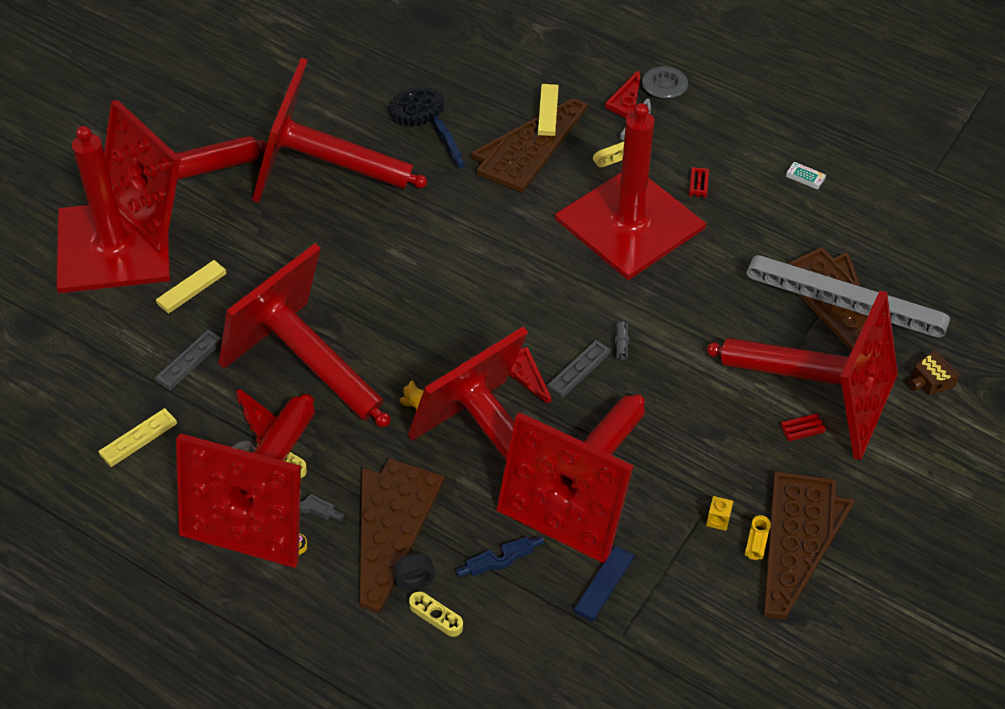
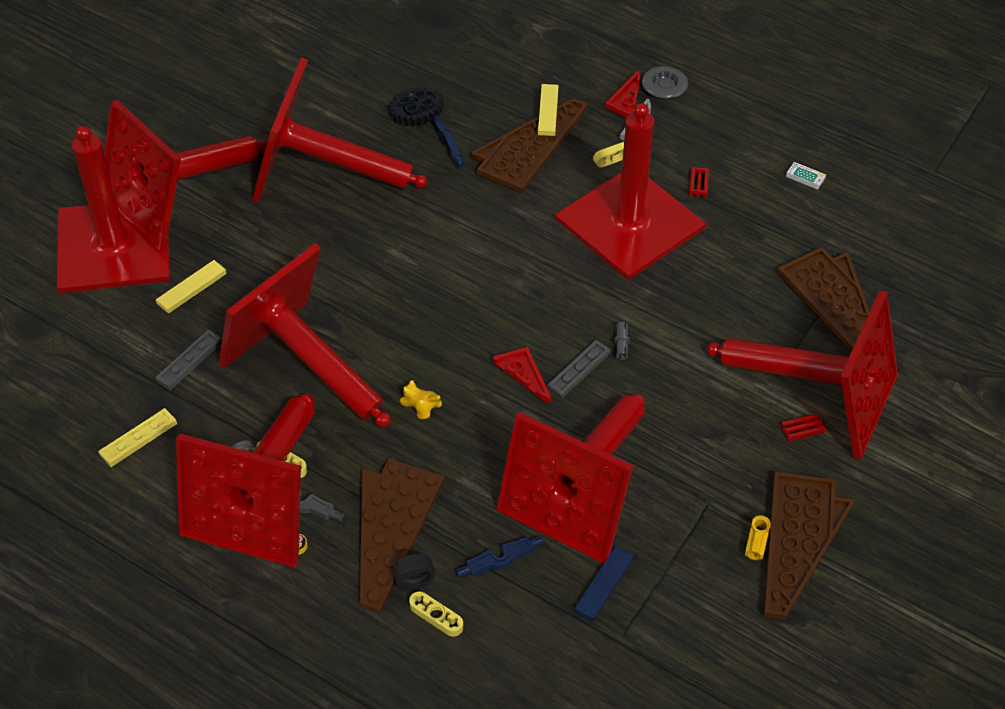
red wing [236,389,277,444] -> none
red piece [408,327,528,461] -> none
yellow brick [706,496,733,531] -> none
light grey beam [747,255,950,338] -> none
reddish brown torso [909,350,960,395] -> none

